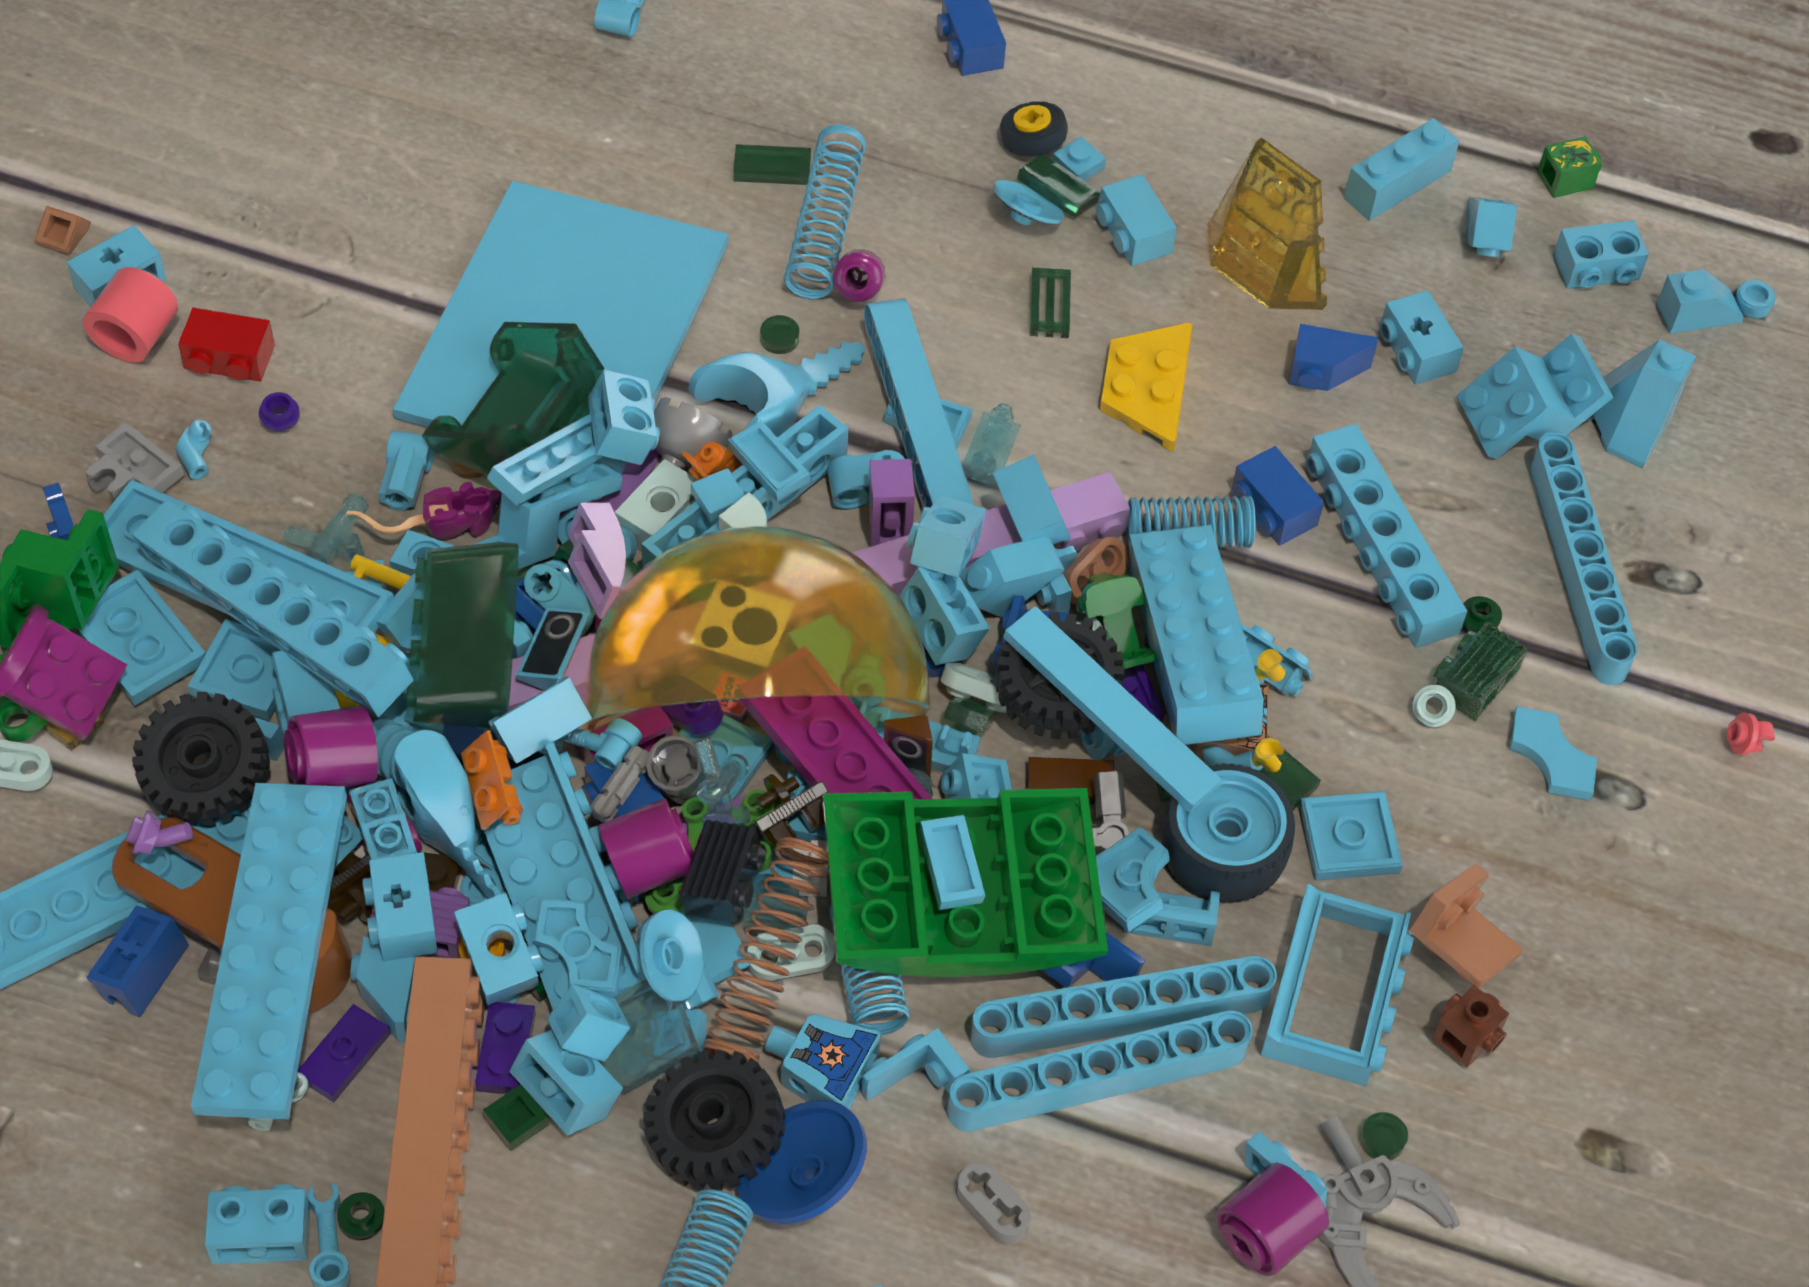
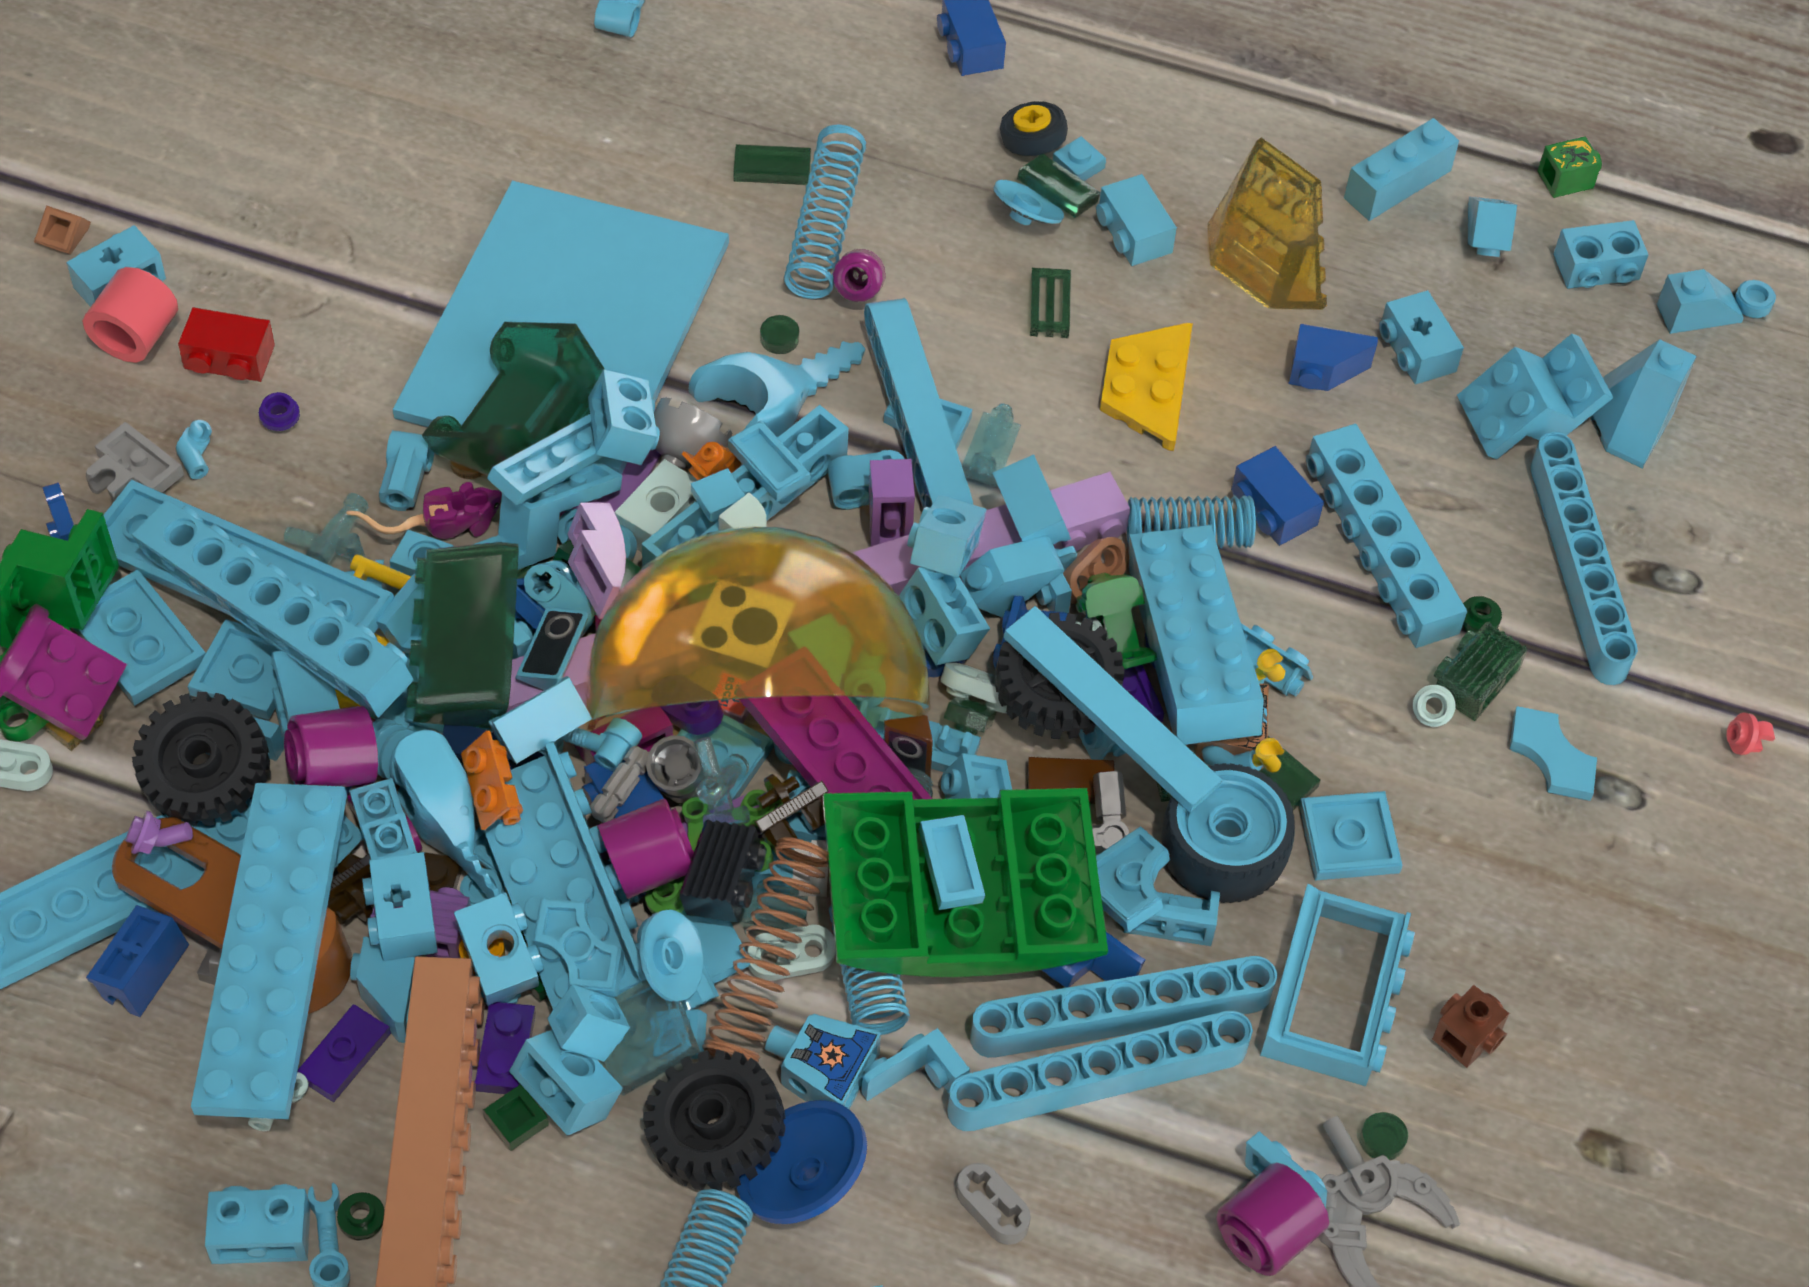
nougat bracket [1409,863,1523,988] -> none

